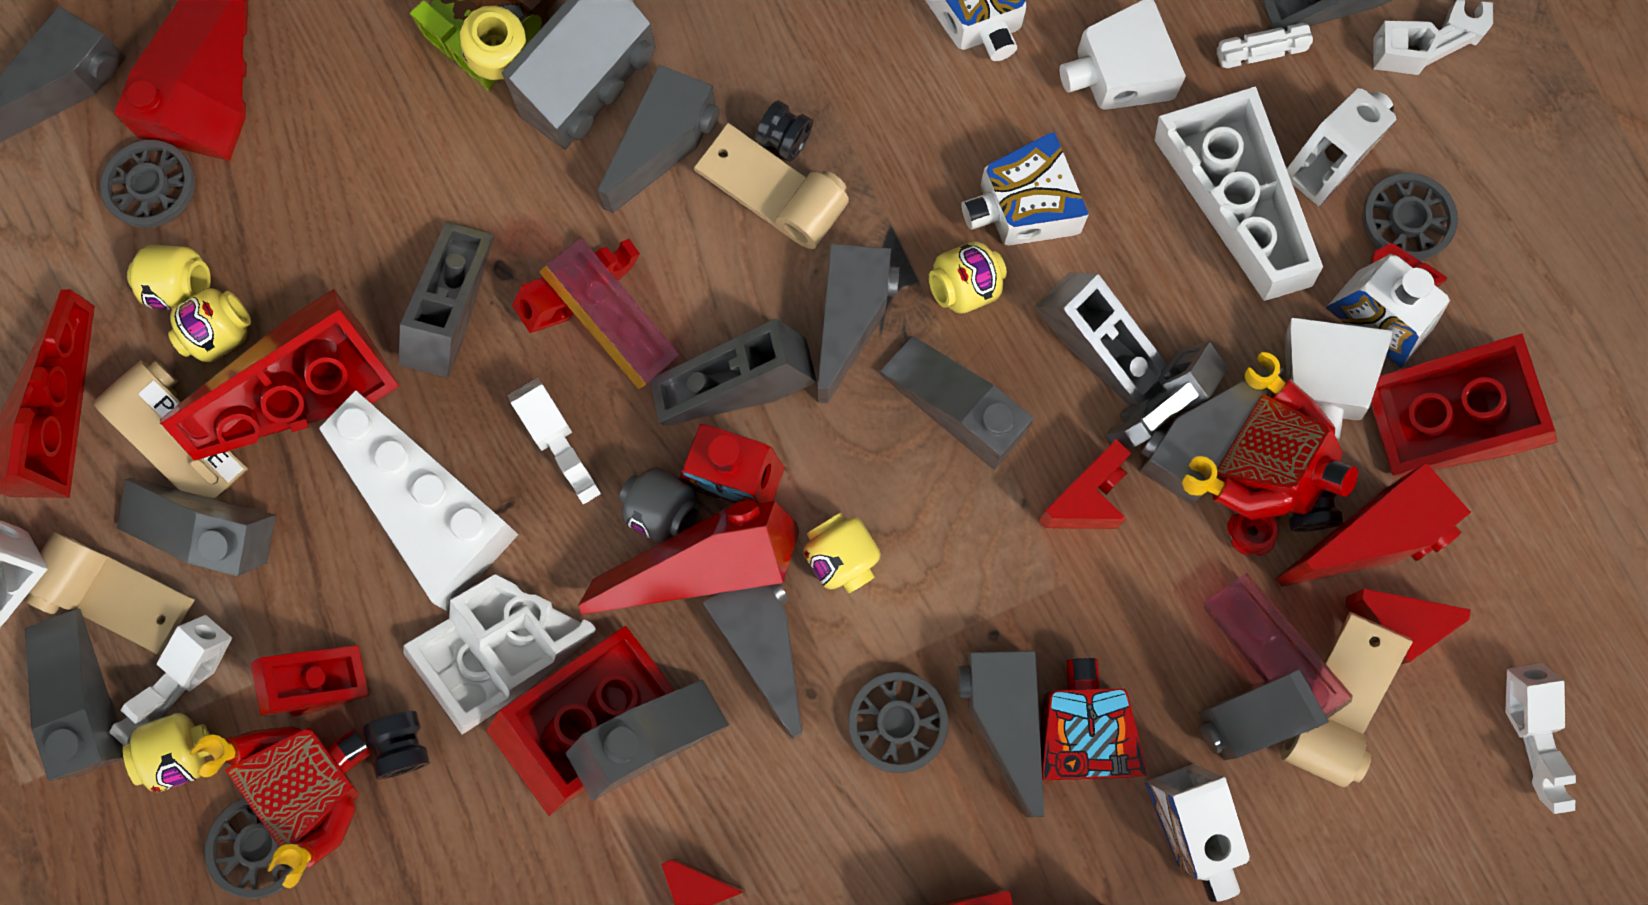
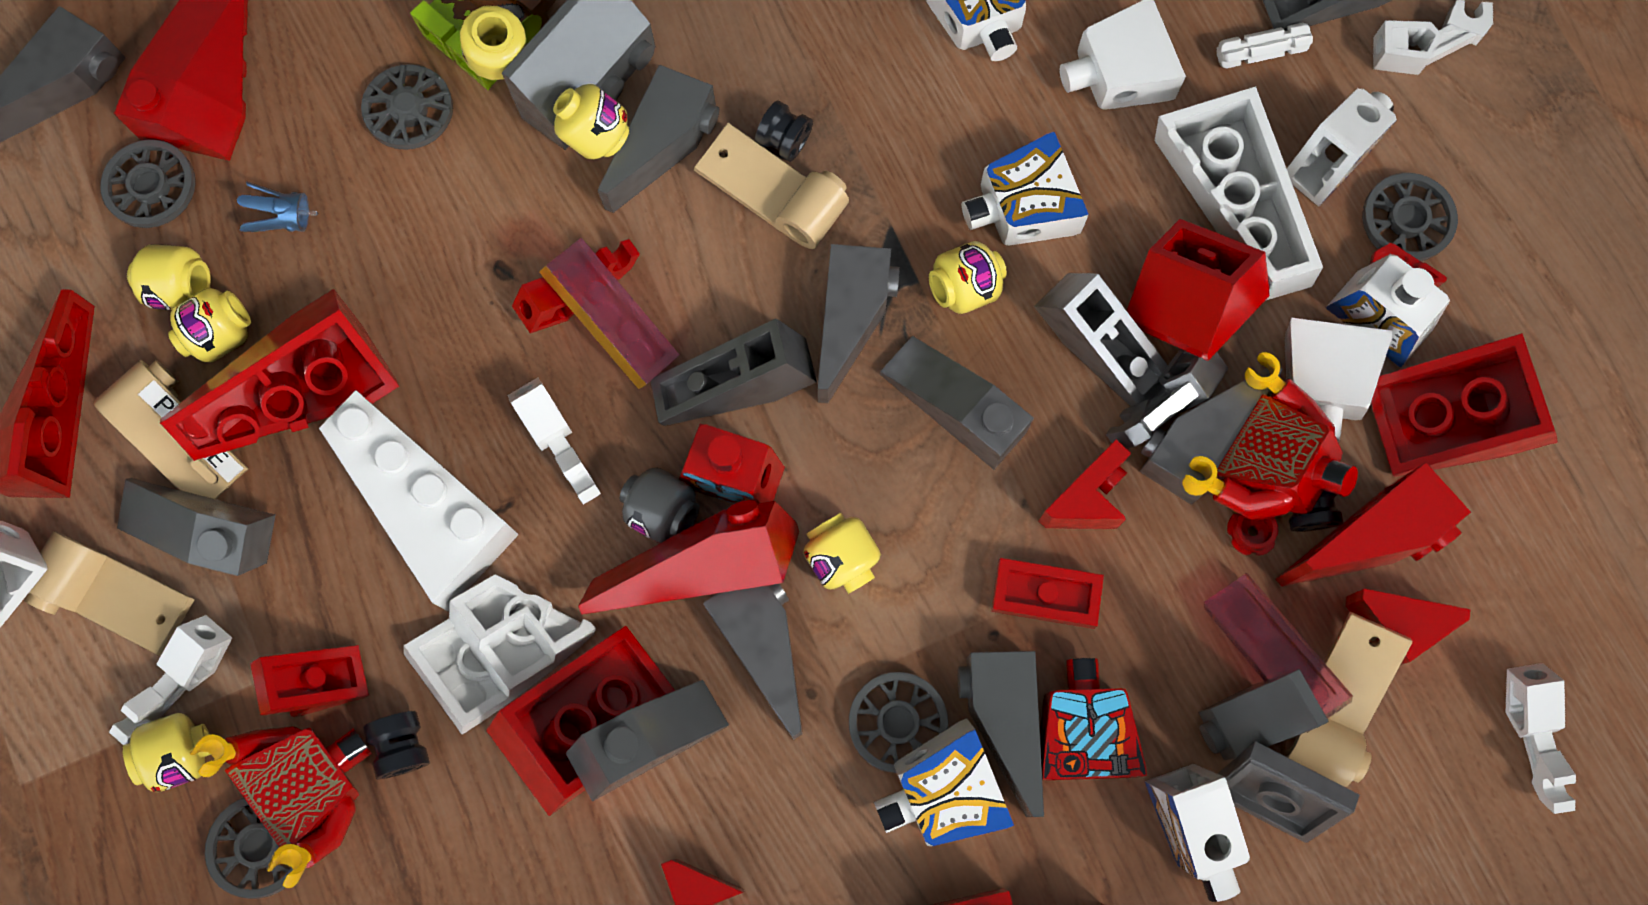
dark grey slope [25,609,124,781] -> none
flat silver slope [398,222,494,378] -> none
none -> flat silver piece [237,181,318,232]
none -> dark grey wheel [361,64,453,150]
none -> light yellow head [553,84,629,159]
none -> torso [874,718,1014,846]
none -> red plate [991,558,1104,629]
none -> red slope [1127,219,1270,361]
none -> flat silver tile [1218,741,1360,843]

